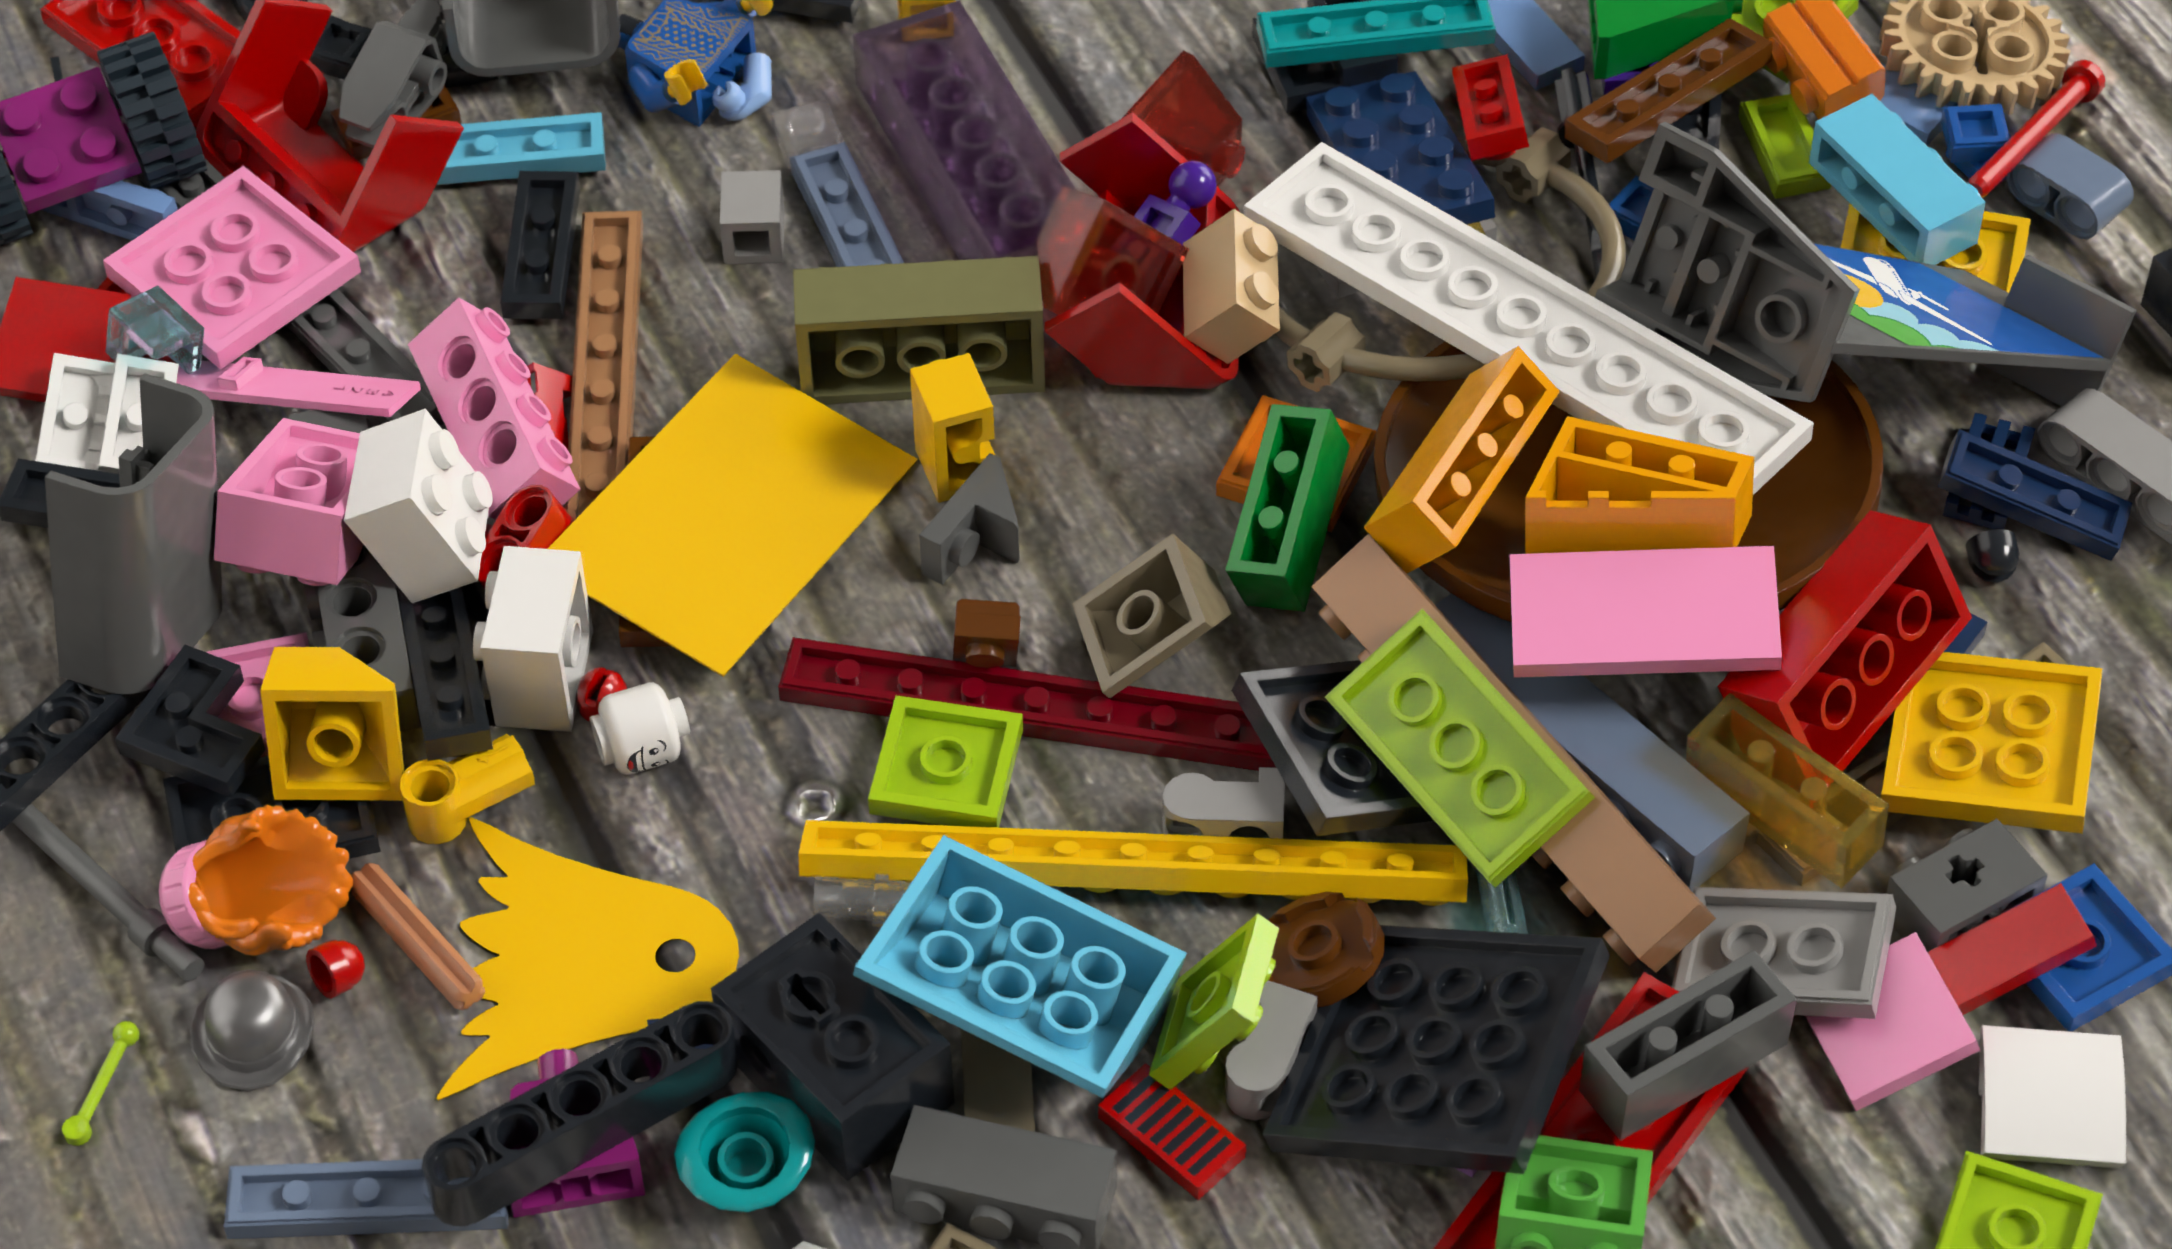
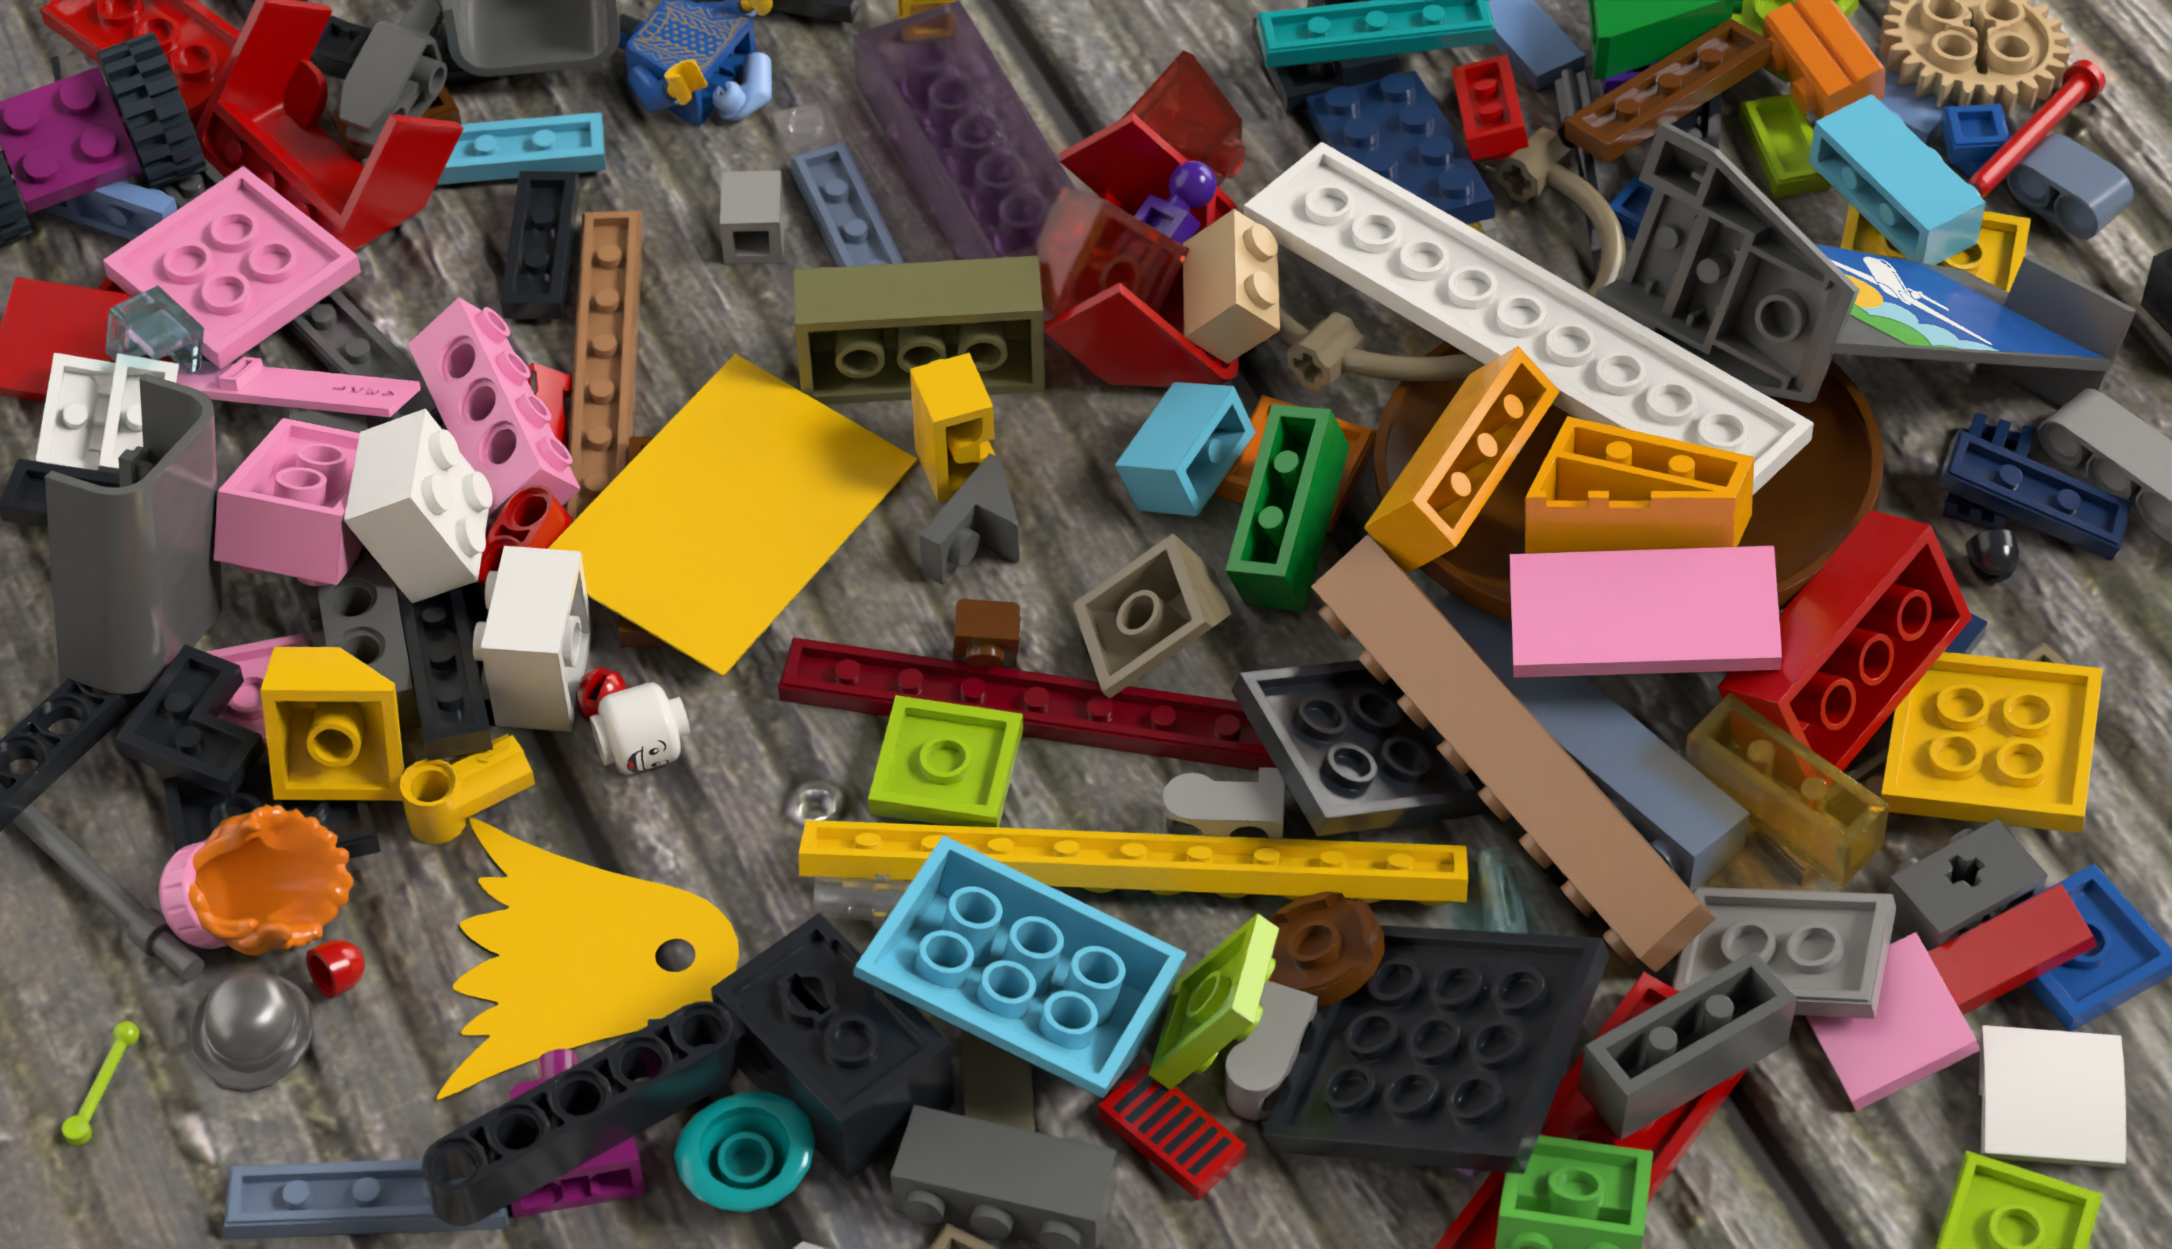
nougat axle [351,863,485,1010] -> none
lime tile [1325,609,1595,888] -> none
none -> medium azure brick [1115,382,1256,516]

